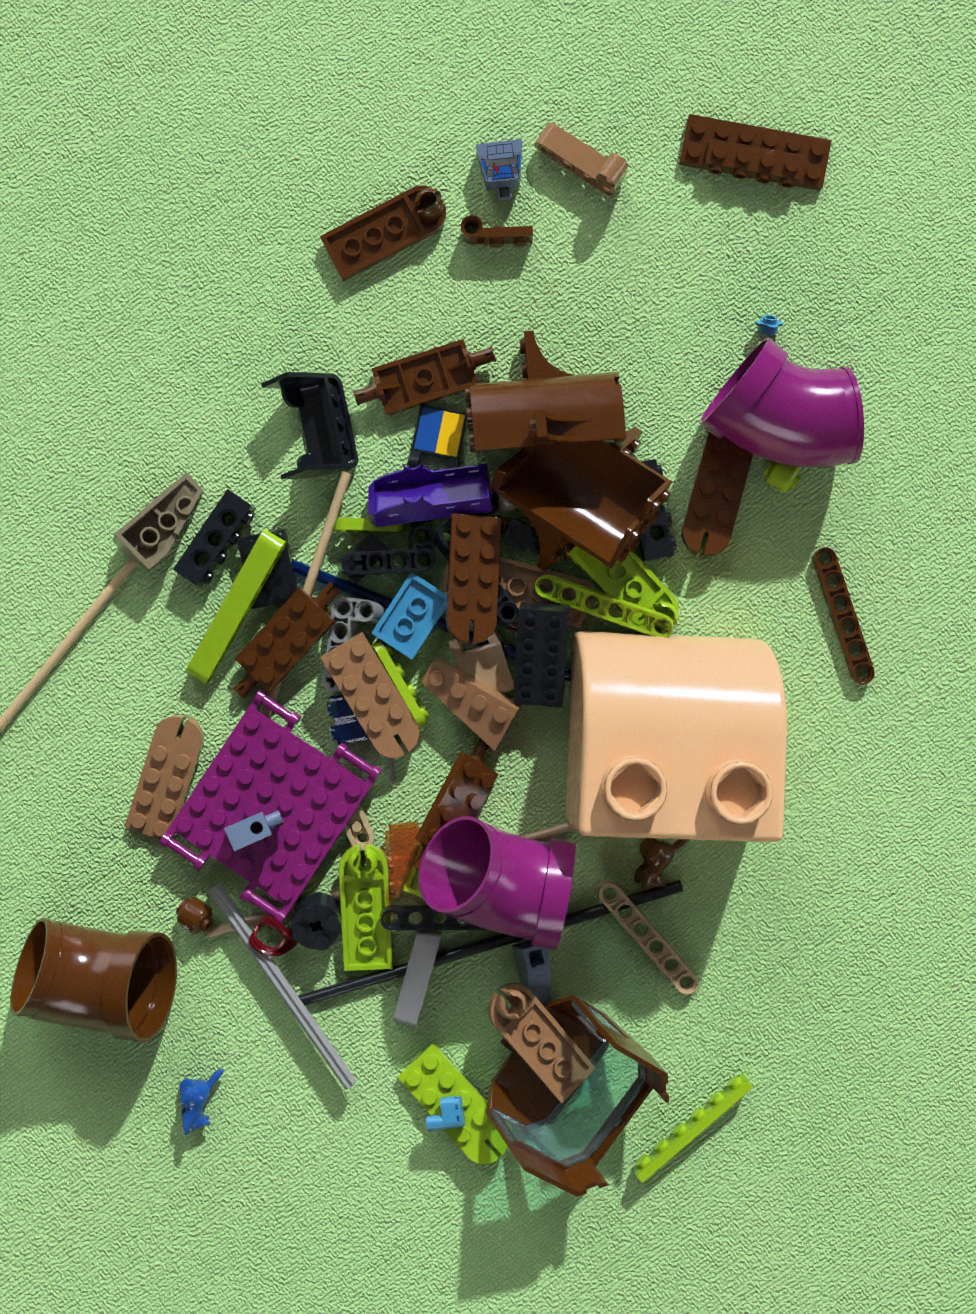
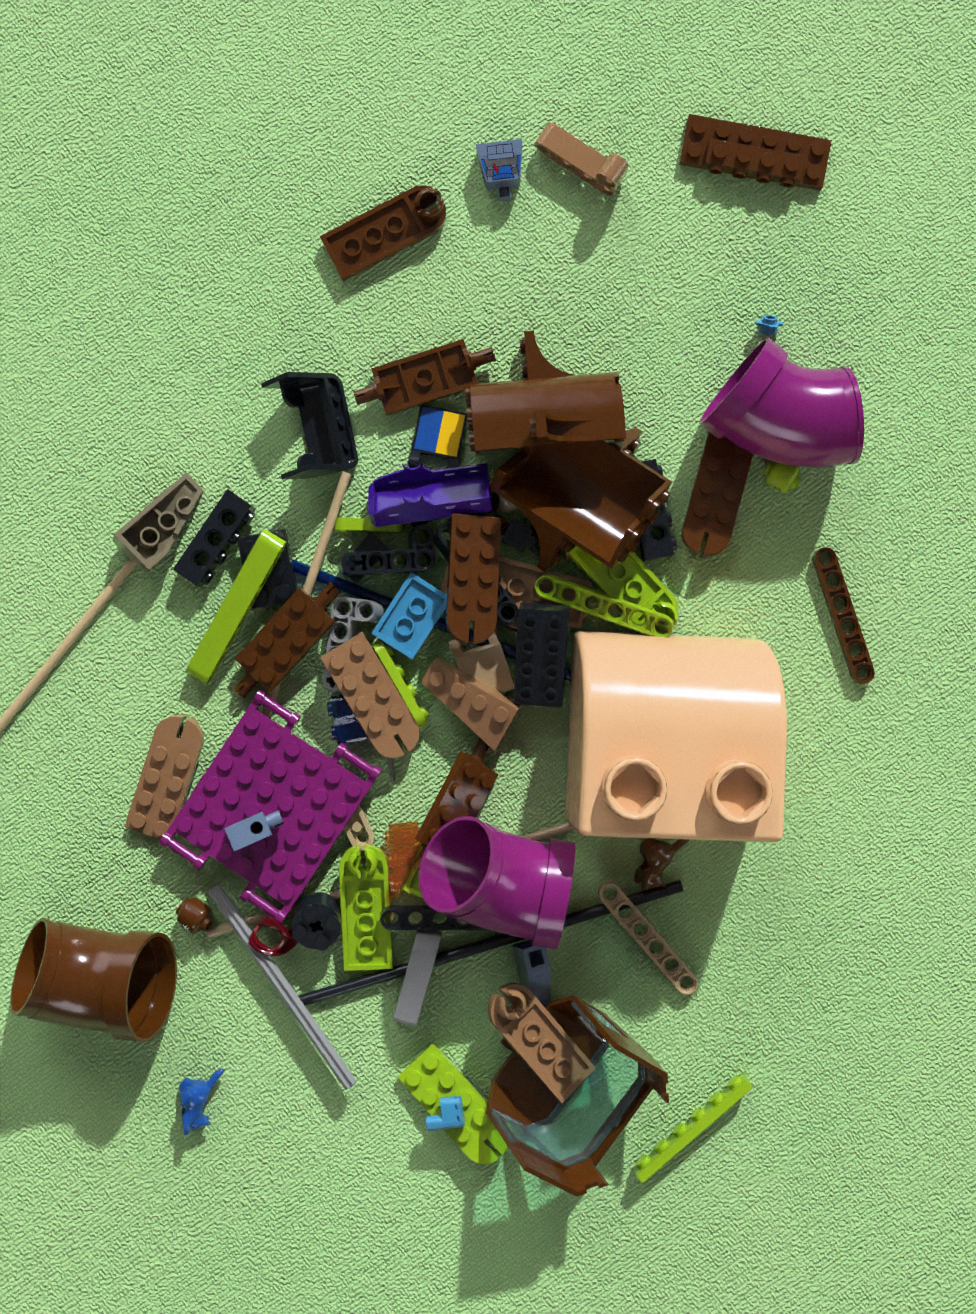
reddish brown plate [461,215,533,248] -> none

